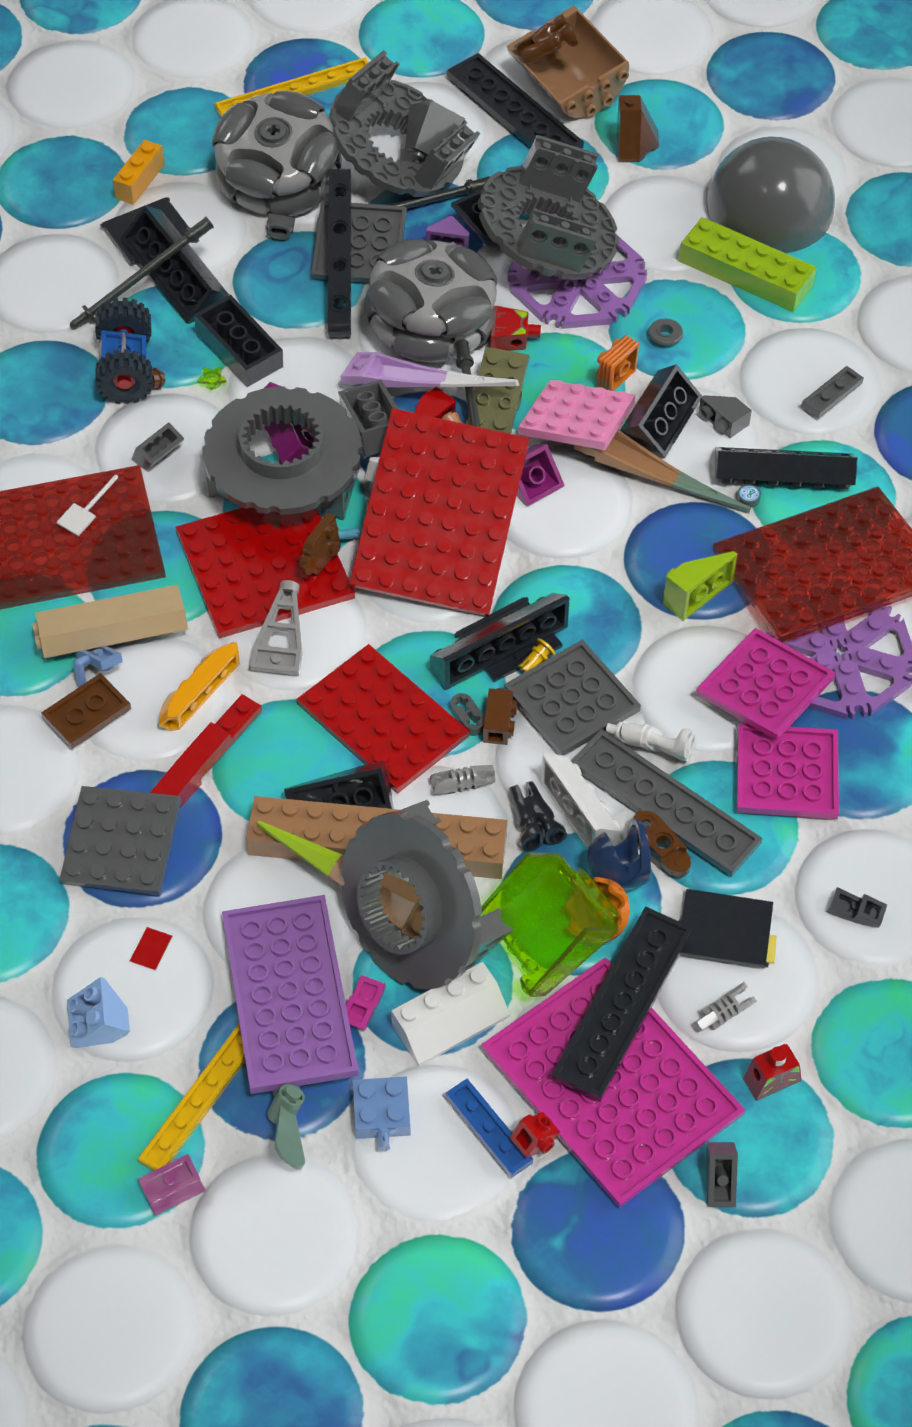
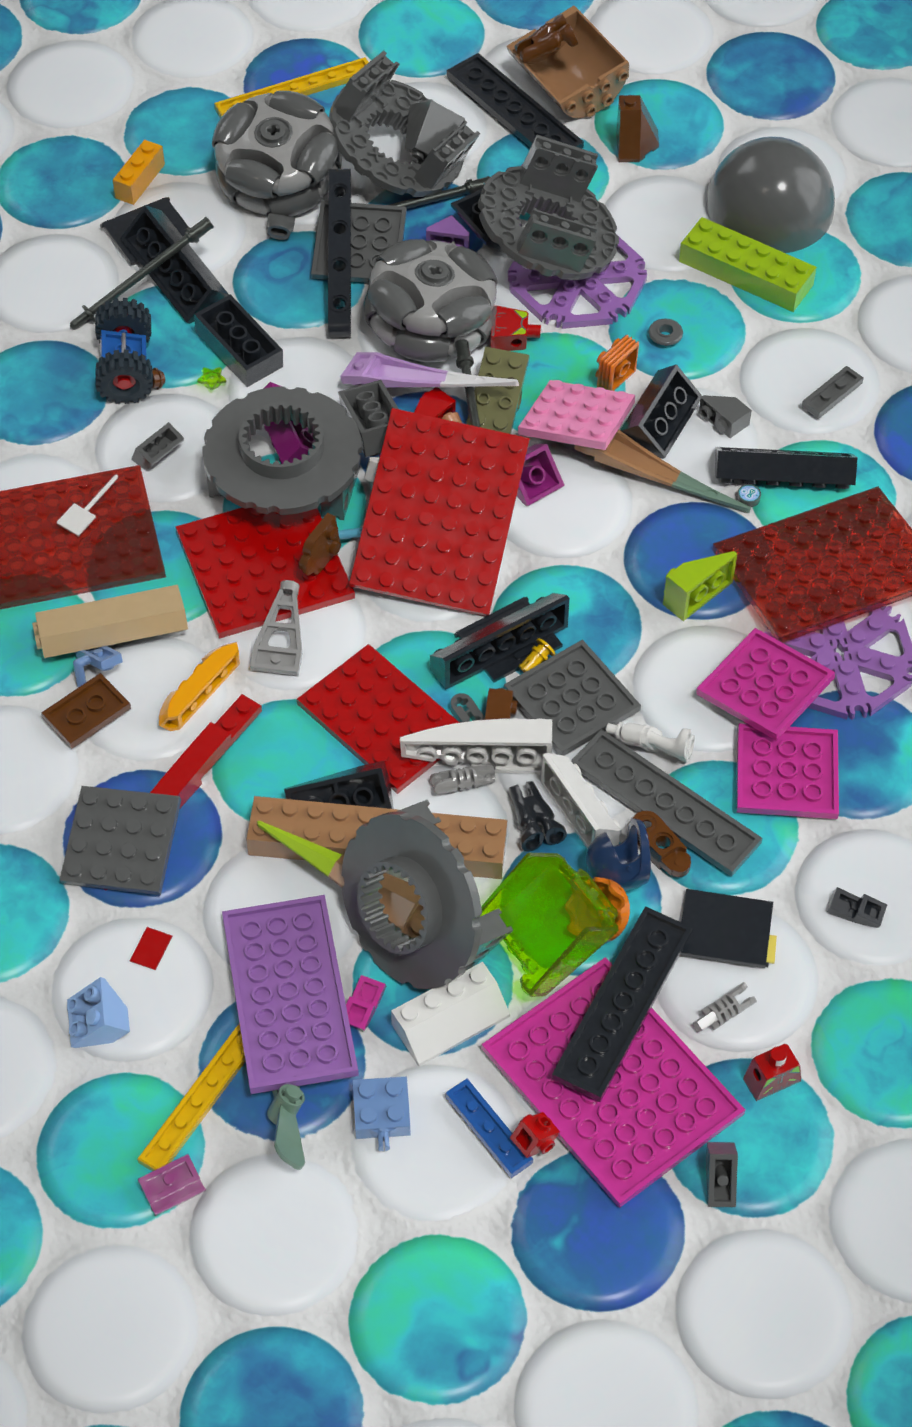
none -> white wedge [400,718,552,774]

